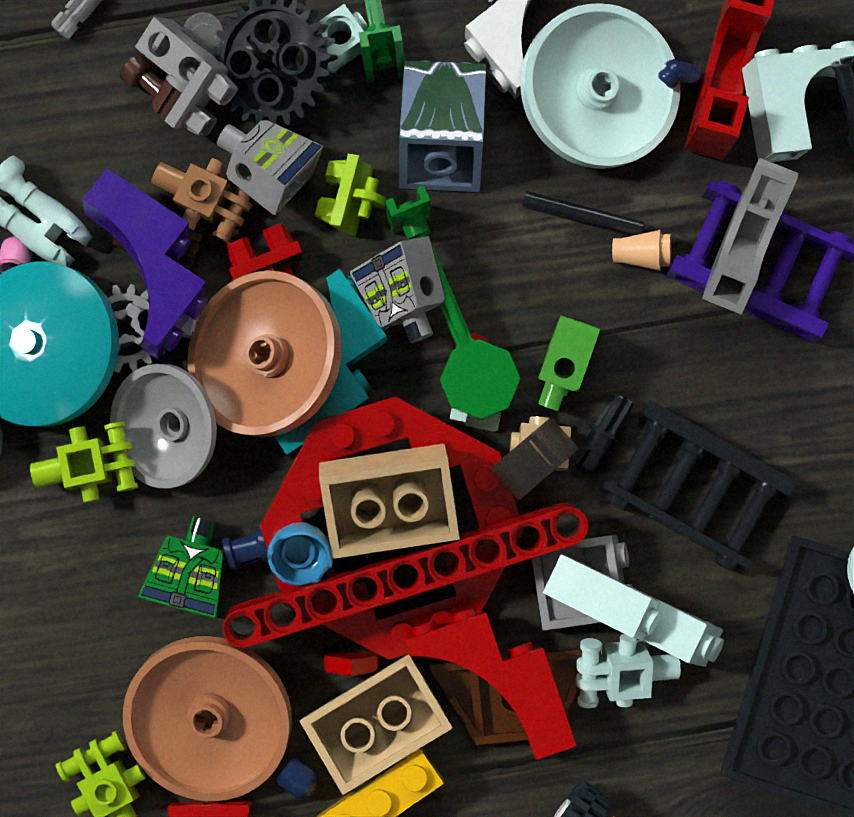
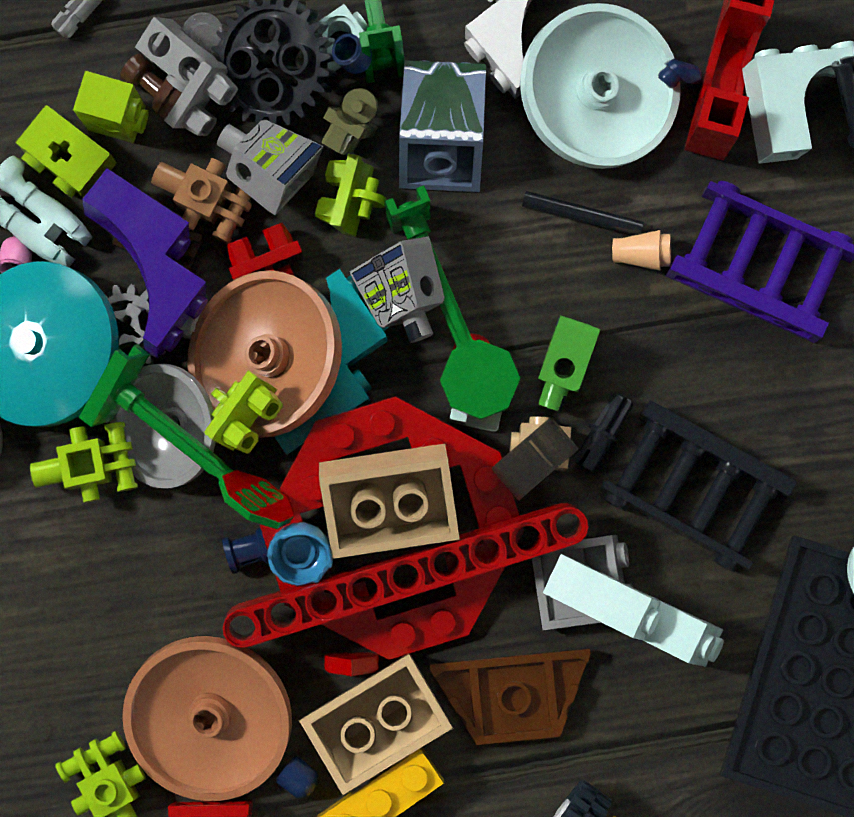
torso [138,516,227,618] -> none
red arch [405,607,576,760] -> none
light aqua piece [576,634,681,708] -> none
light grey arch [702,158,799,315] -> none
none -> lime brick [15,105,117,198]
none -> lime brick [73,71,149,144]
none -> green piece [79,345,294,529]
none -> lime hips [203,370,283,454]
none -> olive hips [322,88,378,155]
none -> dark blue piece [332,34,372,74]

